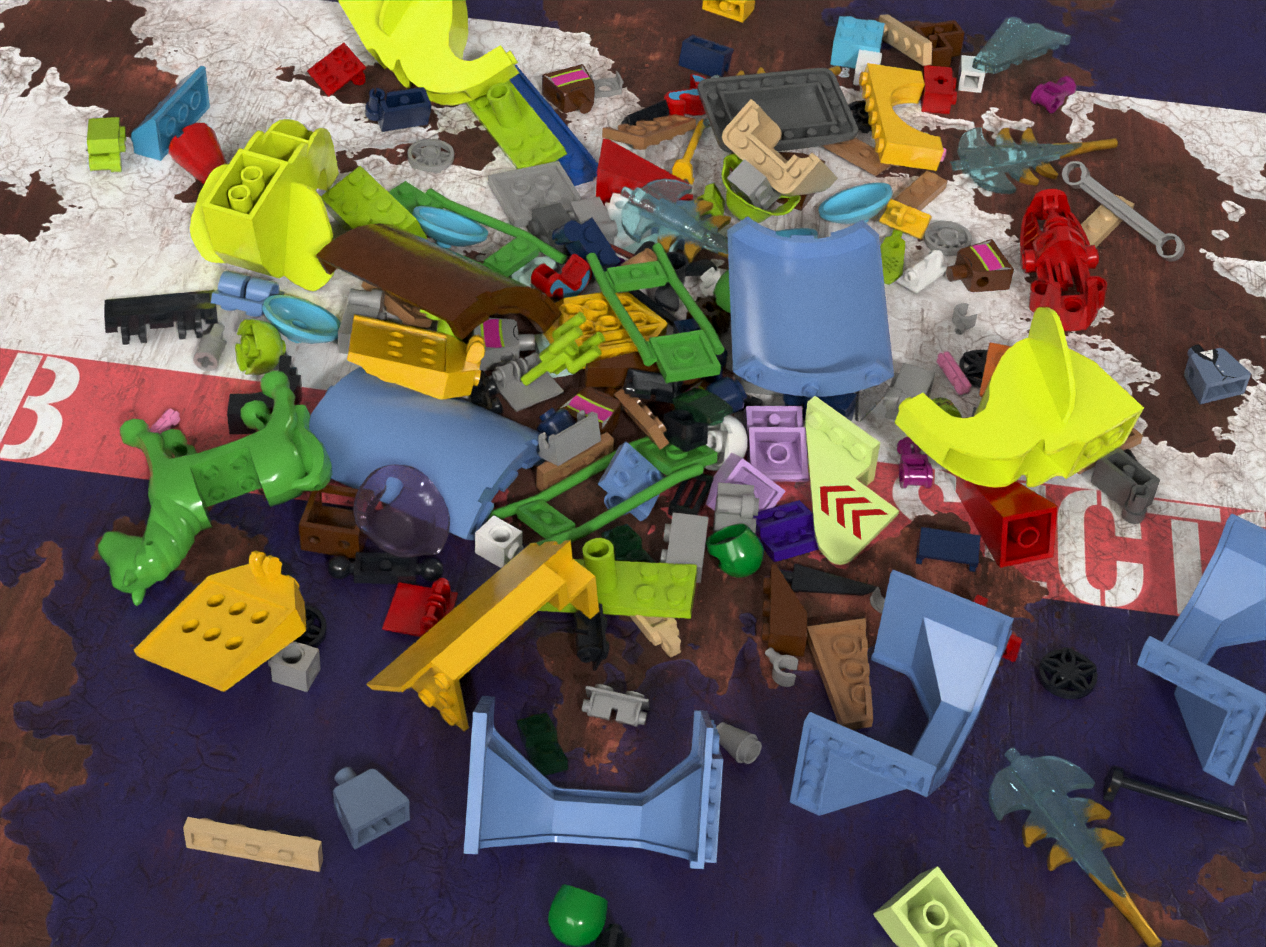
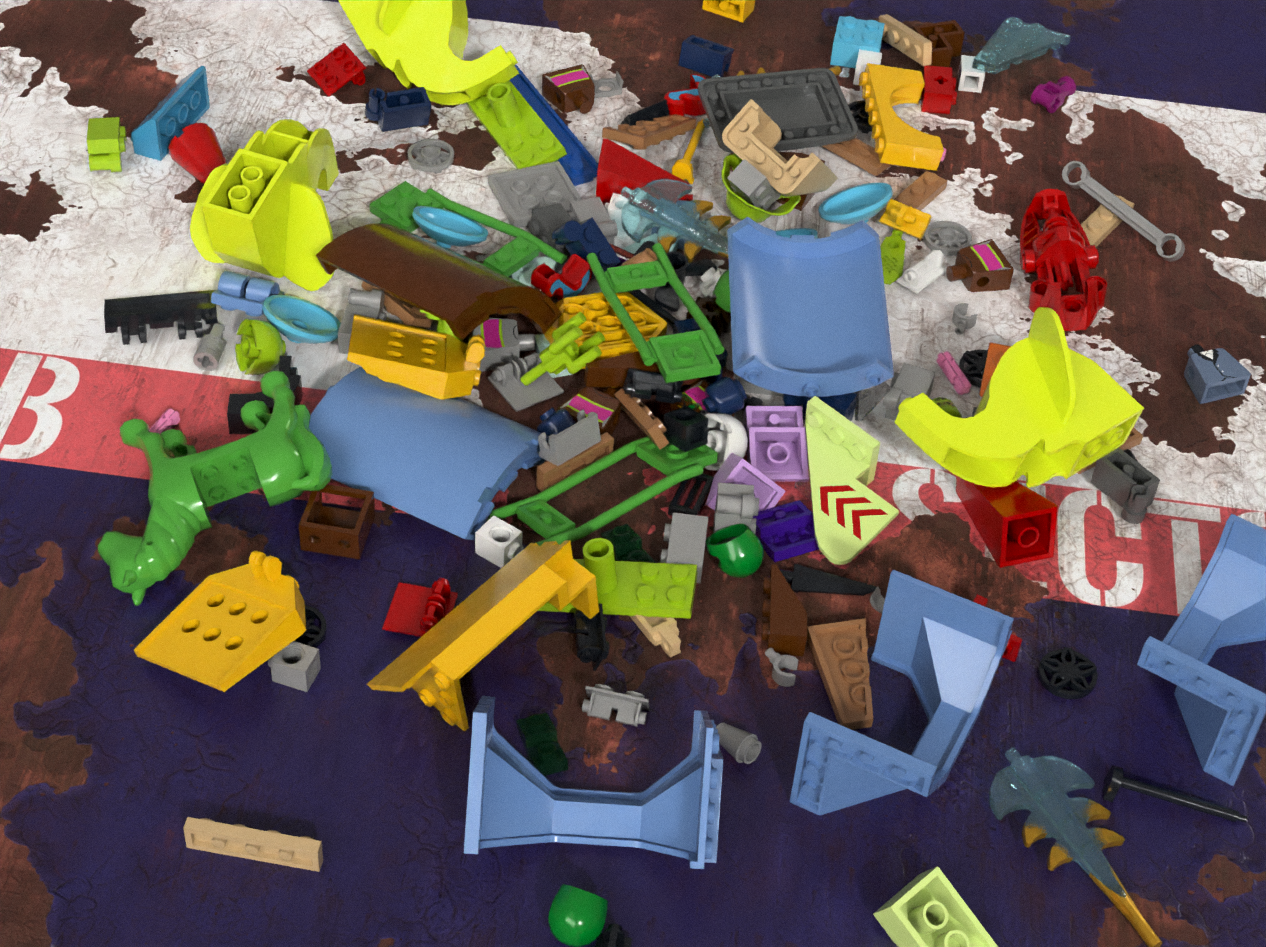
lime brick [321,166,427,239] -> none
black plate [327,552,444,584] -> none
sand blue torso [333,767,410,850] -> none
clear purple piece [353,464,450,557] -> none
black hinge [470,370,504,415] -> none
medium blue plate [598,442,666,522] -> none
clear green slope [672,387,734,426] -> none
lime tile [697,183,725,216] -> none
magenta connector [897,437,933,489] -> none
dark blue hinge [916,527,981,572] -> none
clear light blue animal [951,127,1118,194] -> none

